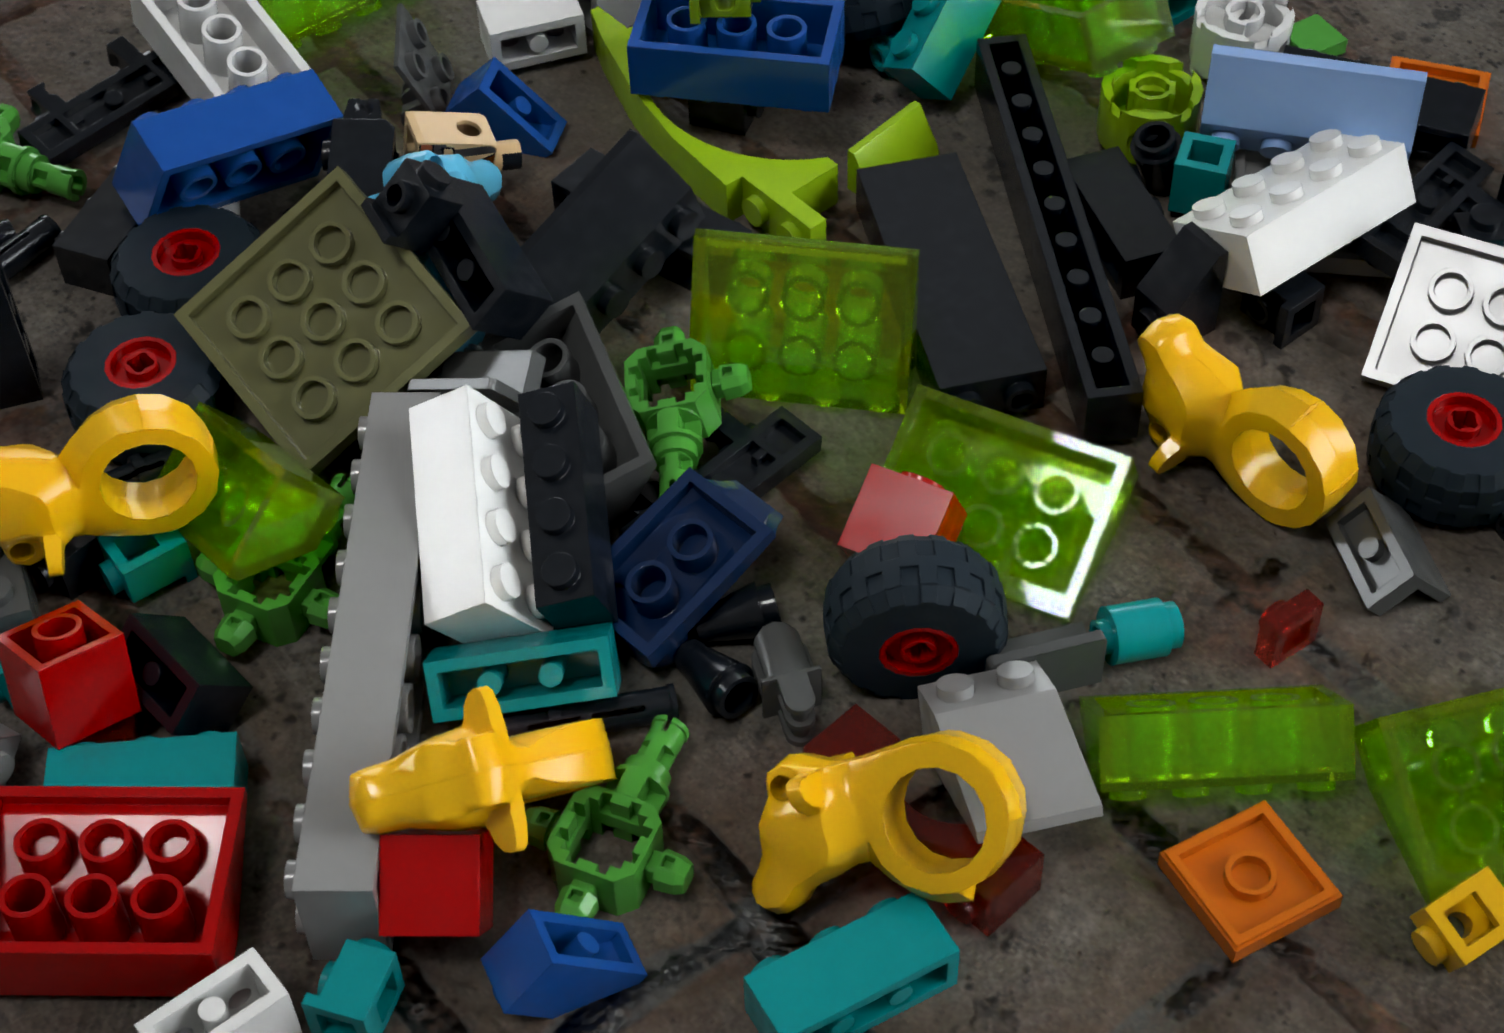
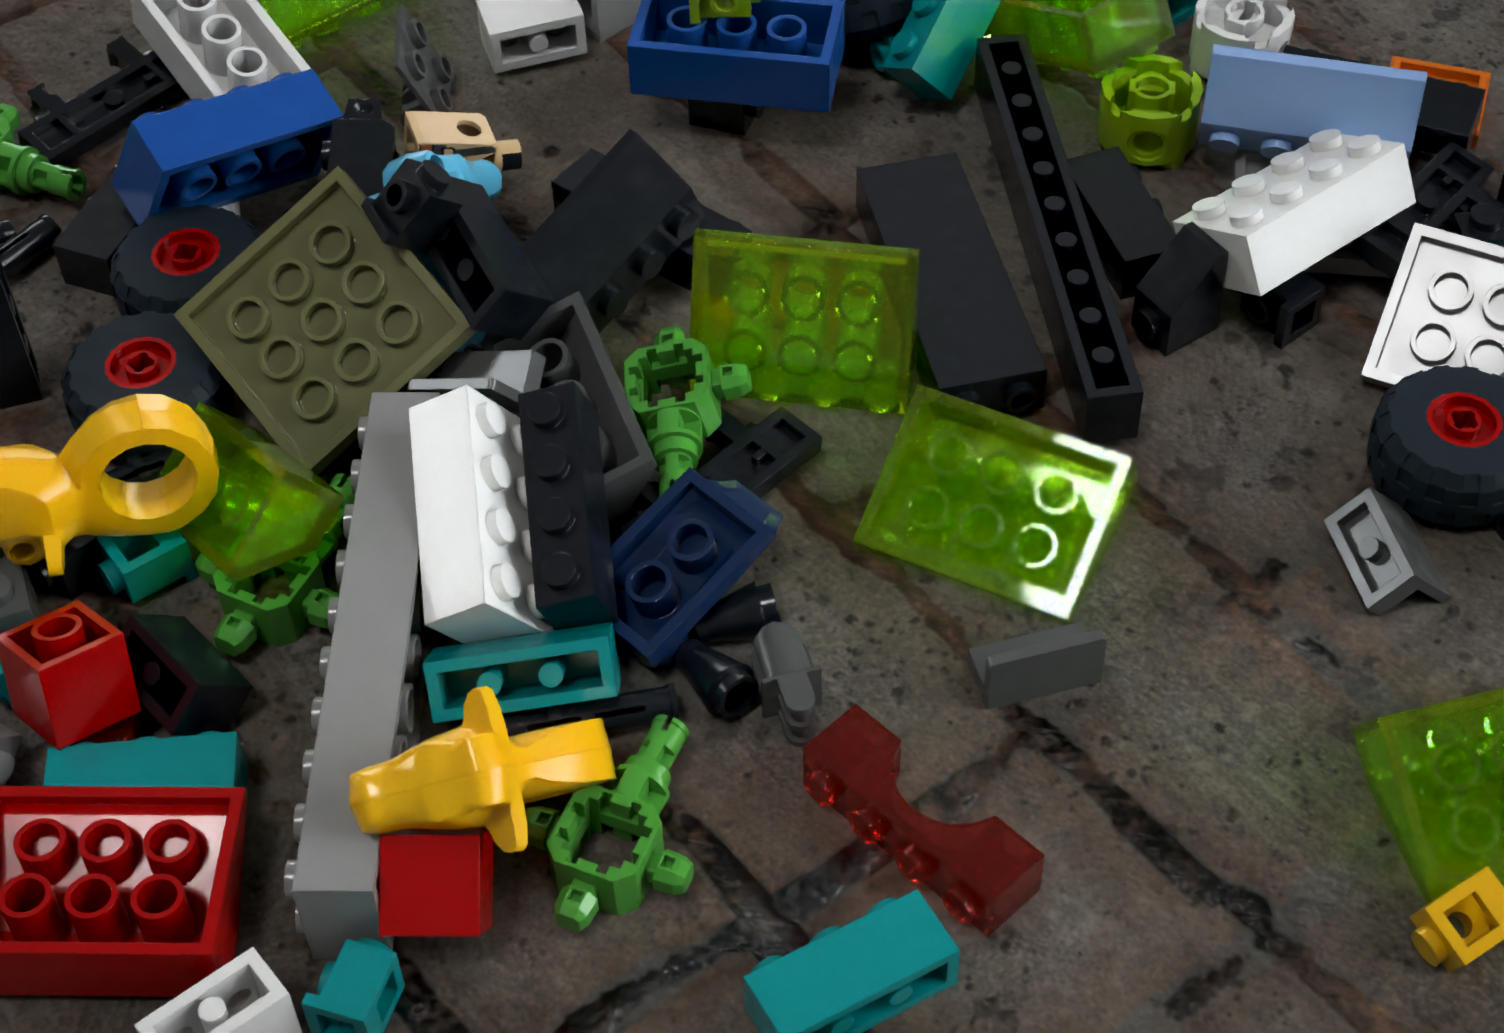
blue slope [445,56,567,158] -> none
blue slope [481,909,648,1019] -> none
lime slope [591,6,838,267] -> none
yellow animal [752,729,1027,914] -> none
black wheel [823,534,1009,700] -> none
red head [837,463,967,557] -> none
lime slope [847,100,939,194] -> none
light grey slope [917,660,1103,844] -> none
clear neon green slope [1079,684,1356,801] -> none
teal brick [1089,597,1184,666] -> none
black cone [1130,121,1182,196] -> none
yellow animal [1137,313,1359,529] -> none
orange tile [1157,800,1343,963] -> none
teal brick [1168,131,1236,214] -> none
clear red plate [1254,589,1324,669] -> none
bright green tile [1290,14,1348,56] -> none

